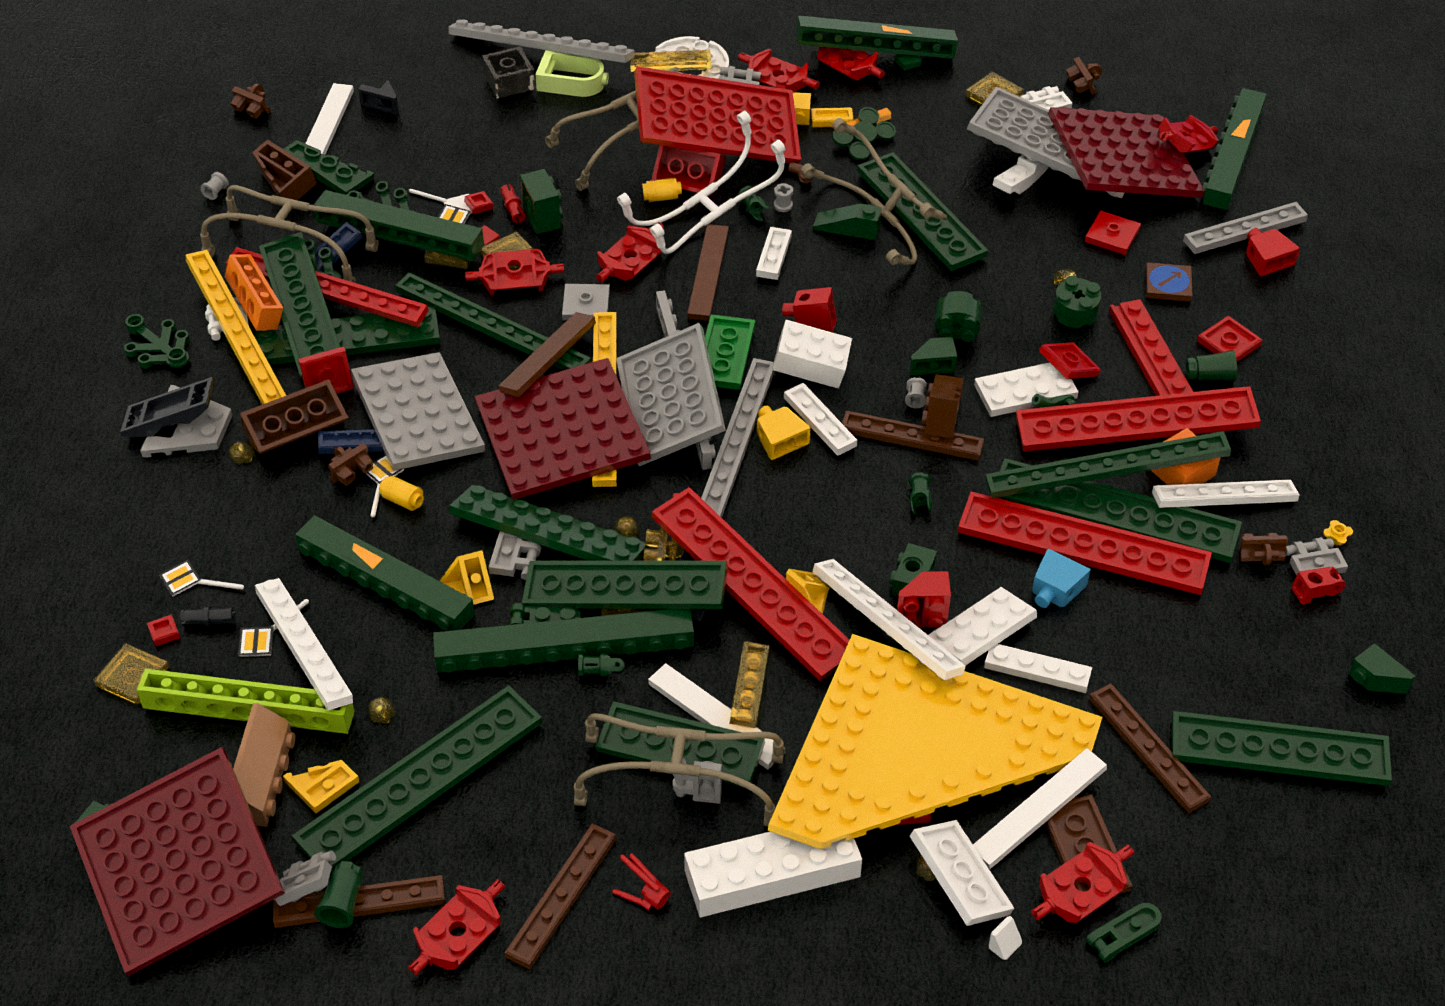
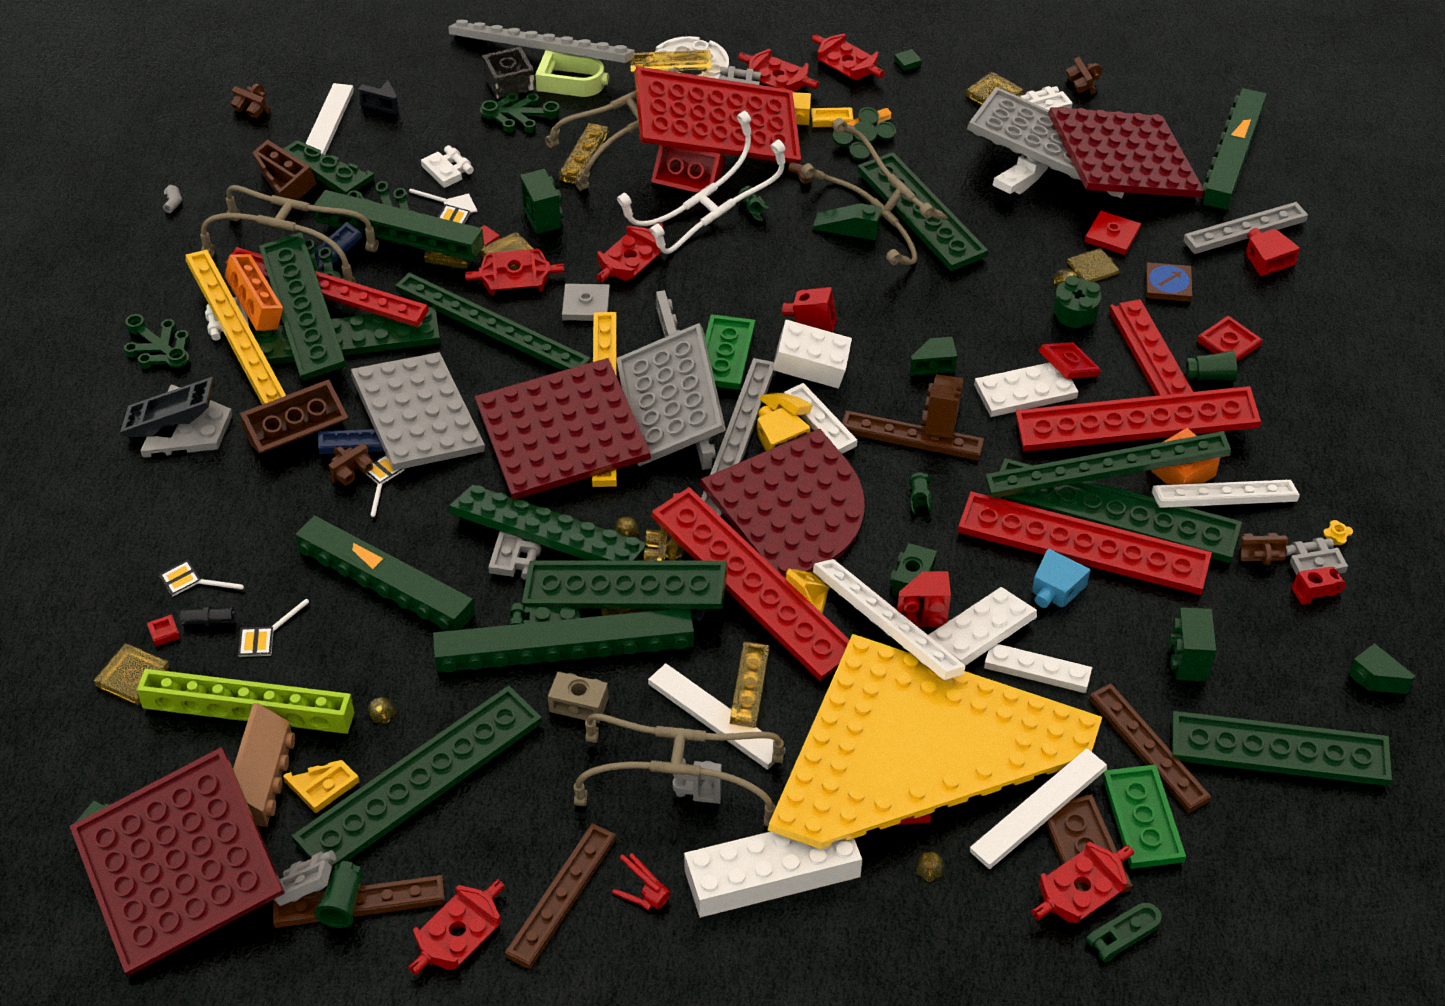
light grey bush [201,172,229,200] -> none
clear yellow piece [229,441,256,464] -> none
white plate [255,578,353,711] -> none
red tile [298,347,354,394] -> none
yellow head [379,476,424,511] -> none
yellow slope [440,550,494,604] -> none
red tile [464,191,493,214] -> none
reddish brown tile [498,312,596,397] -> none
red pin [500,184,526,223] -> none
dark green piece [578,653,625,677] -> none
dark green plate [596,701,765,788] -> none
yellow head [642,178,682,202] -> none
reddish brown tile [688,224,729,321] -> none
white plate [756,227,792,280] -> none
light grey bush [774,183,793,212] -> none
dark green brick [795,16,958,59] -> none
light grey bush [905,377,927,408] -> none
white plate [910,820,1014,926] -> none
dark green brick [935,291,982,342] -> none
white slope [989,916,1022,960] -> none
dark green arm [1032,394,1077,408] -> none
red plate [1159,115,1219,153] -> none
none -> light grey arm [163,185,182,213]
none -> white plate [421,145,474,188]
none -> dark green plant [480,93,560,133]
none -> dark tan brick [548,672,609,723]
none -> clear yellow plate [559,123,608,184]
none -> dark red plate [700,429,865,579]
none -> yellow slope [759,393,813,416]
none -> clear yellow piece [1067,248,1119,282]
none -> green plate [1102,765,1186,869]
none -> dark green brick [1169,607,1216,682]

